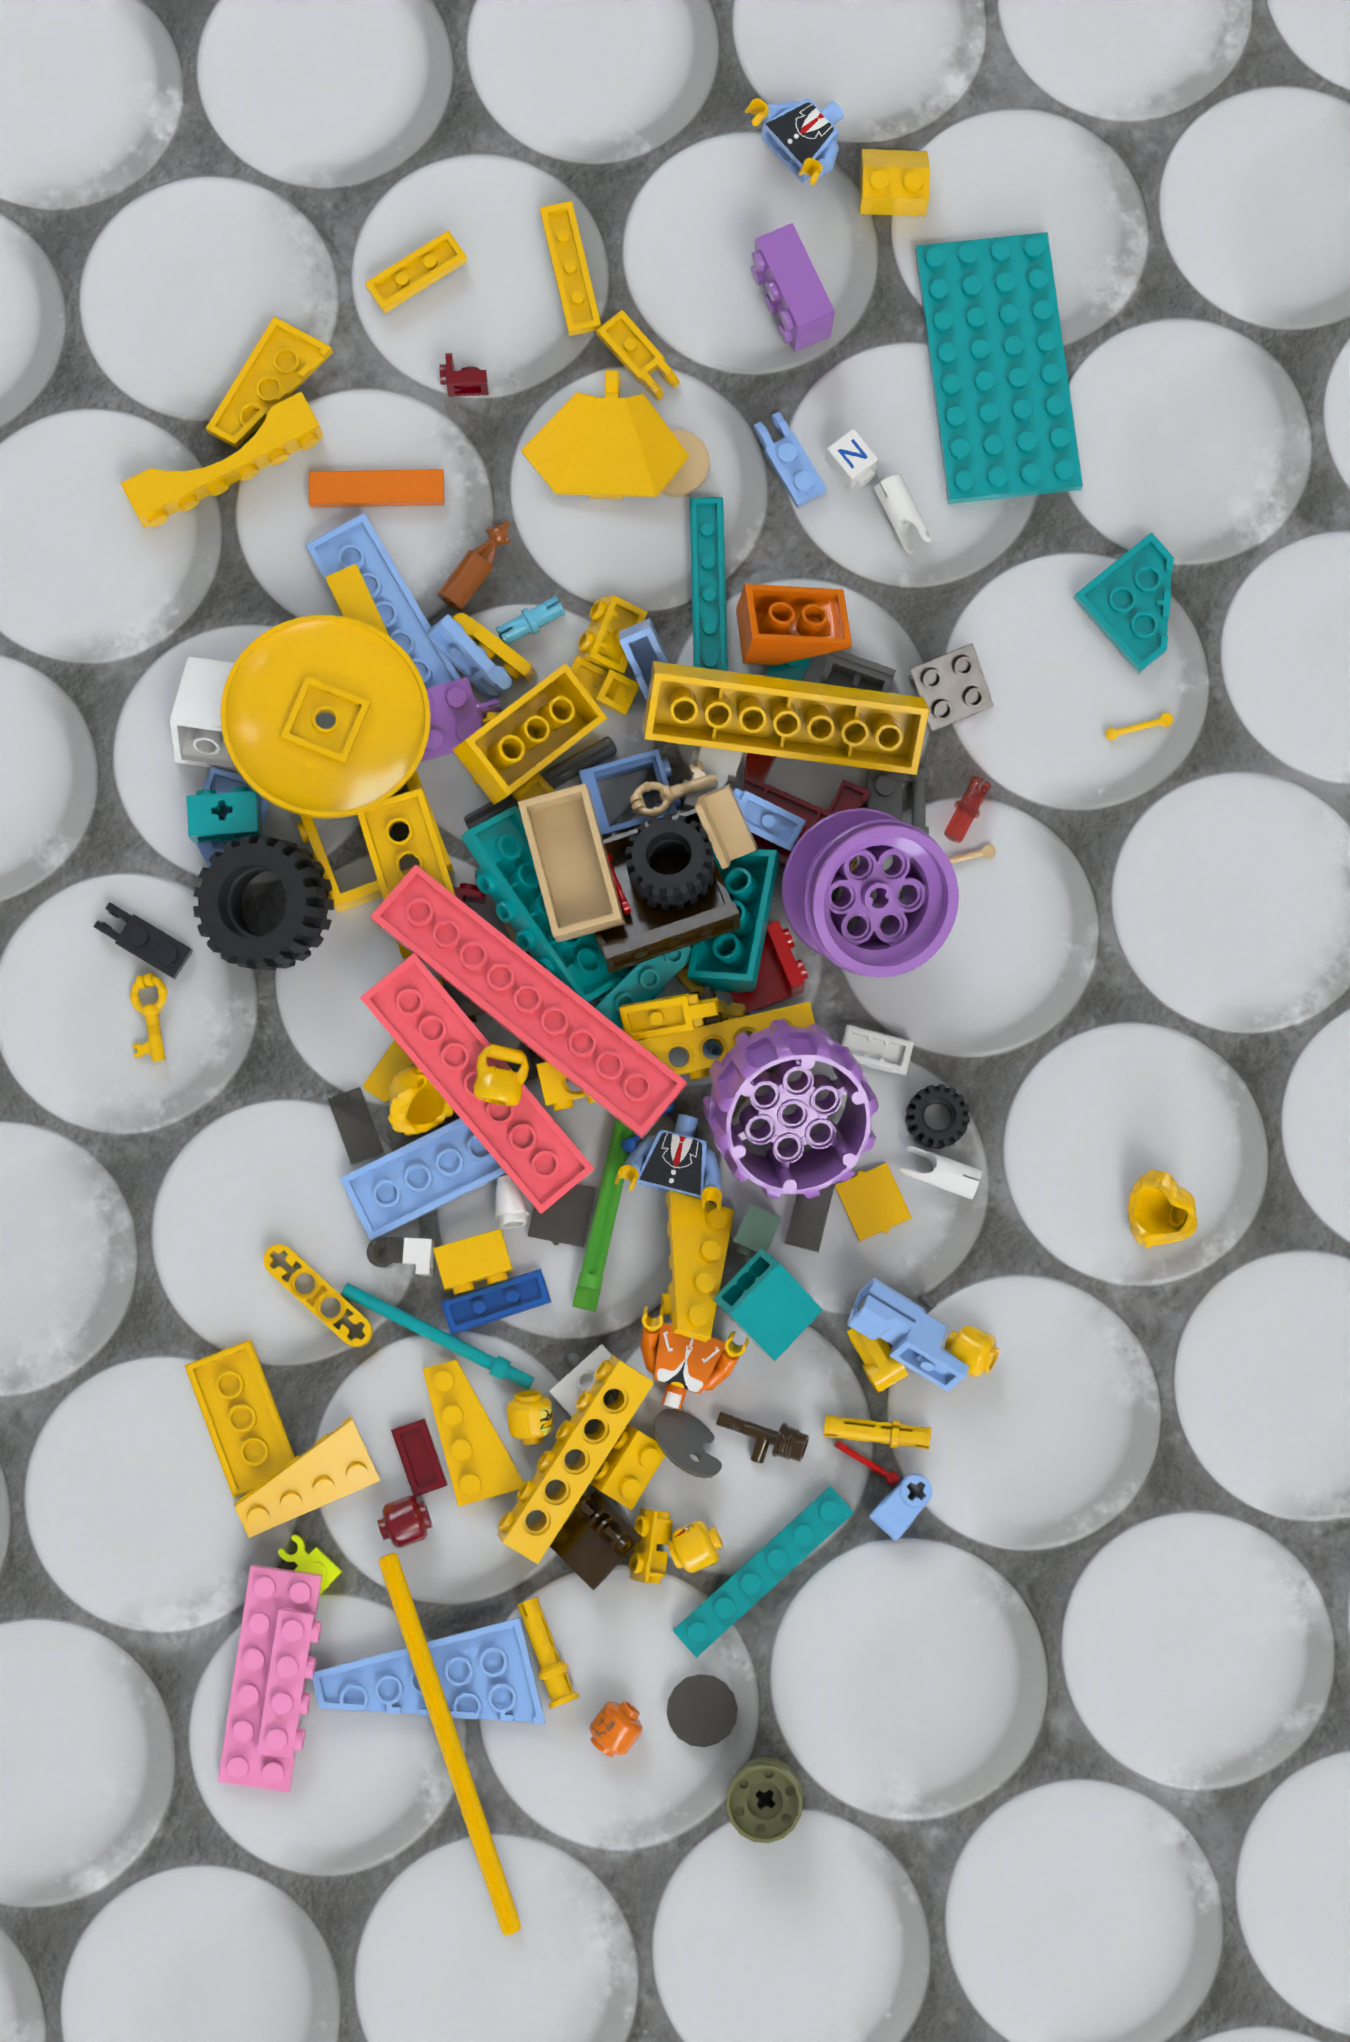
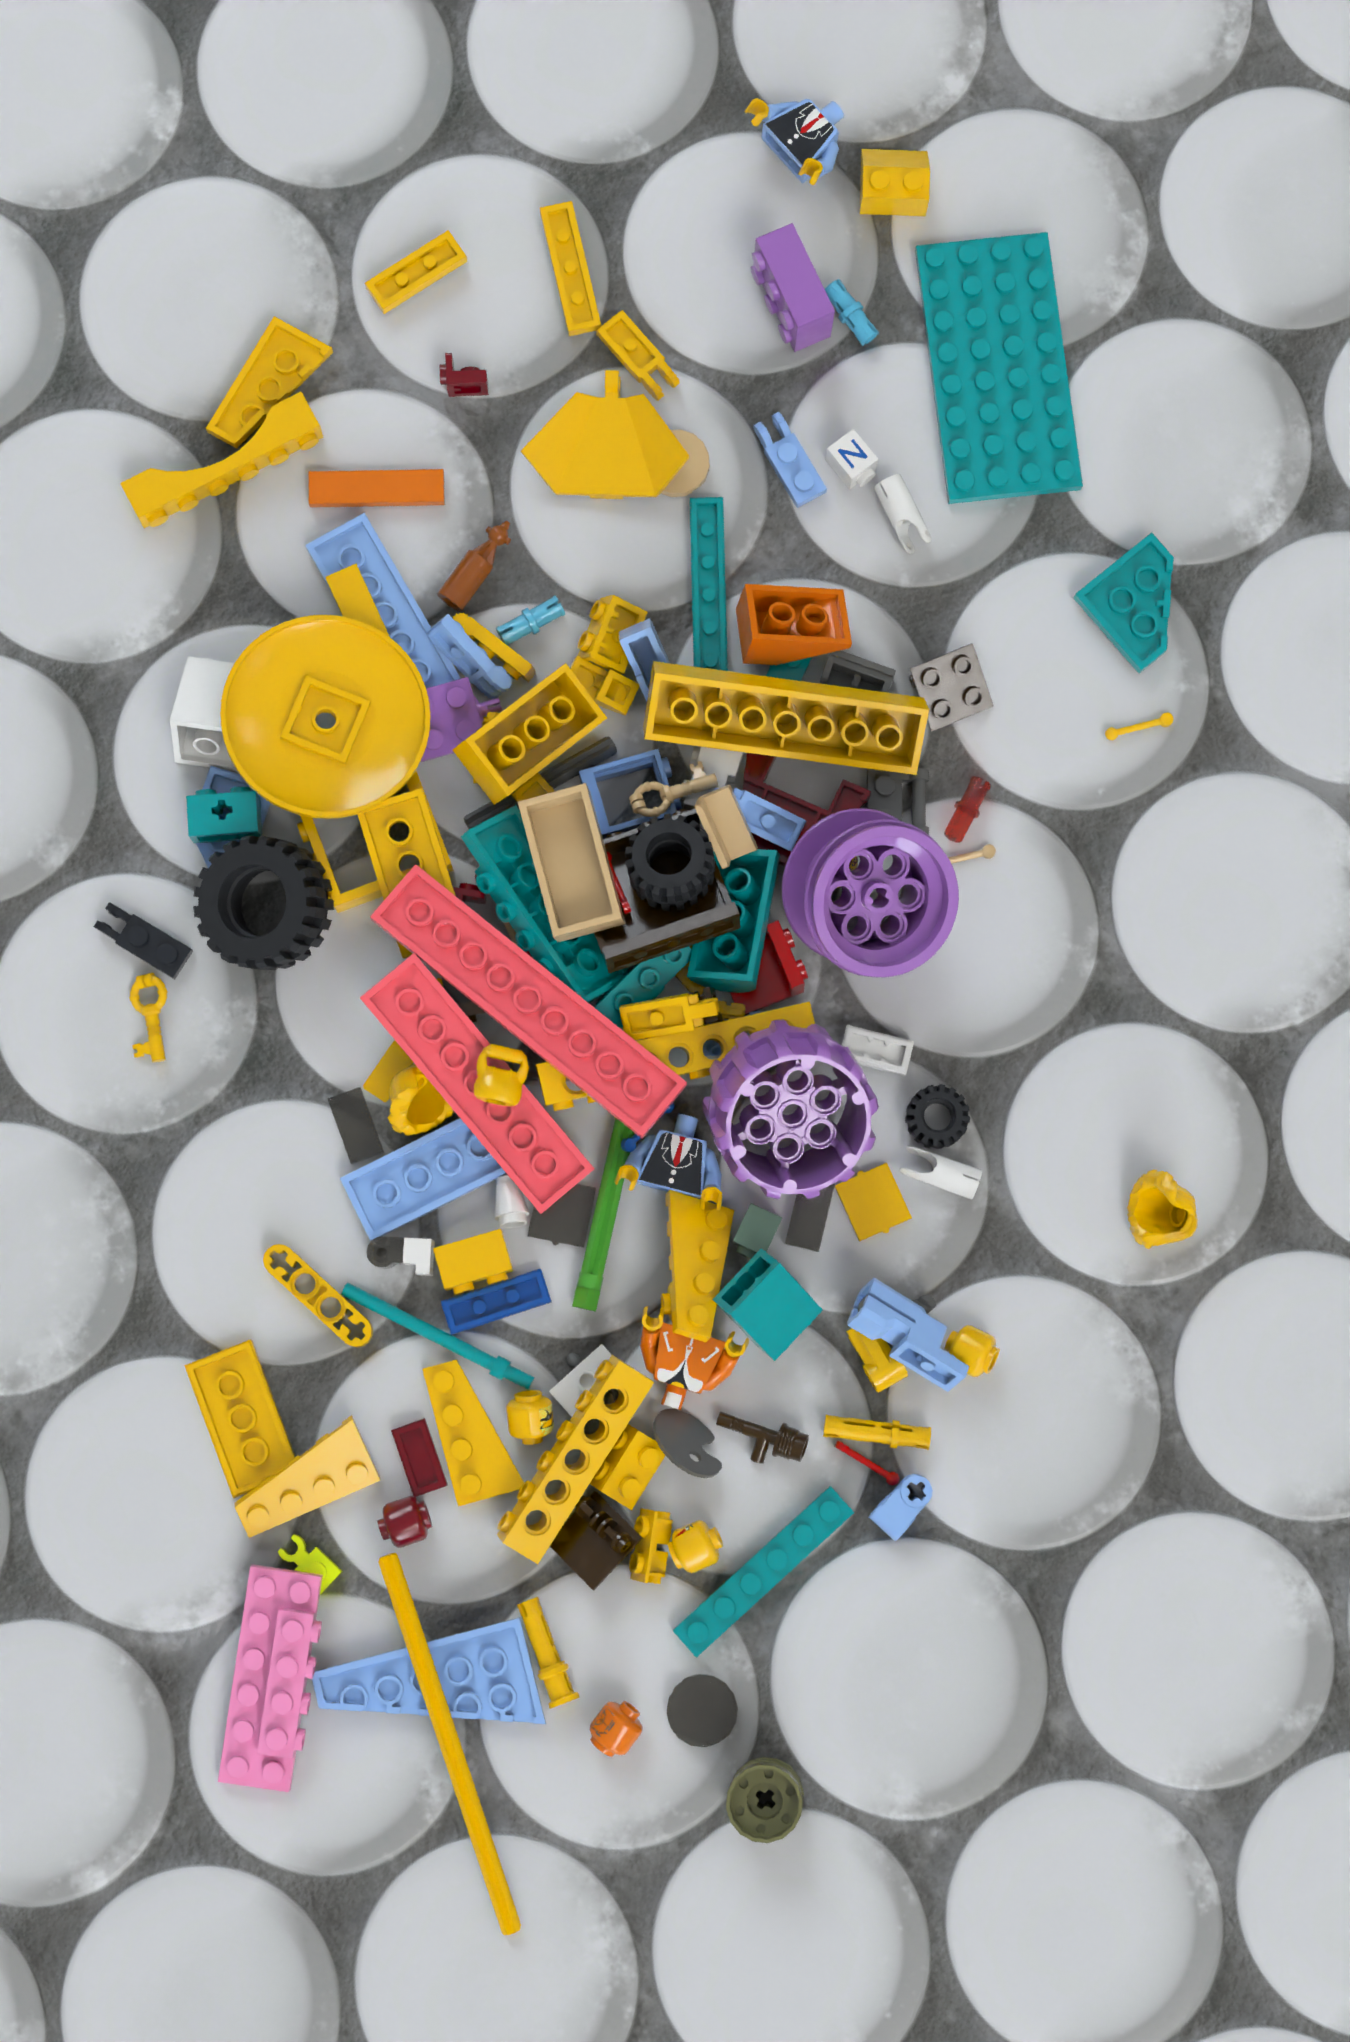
none -> medium azure pin [825,279,879,346]

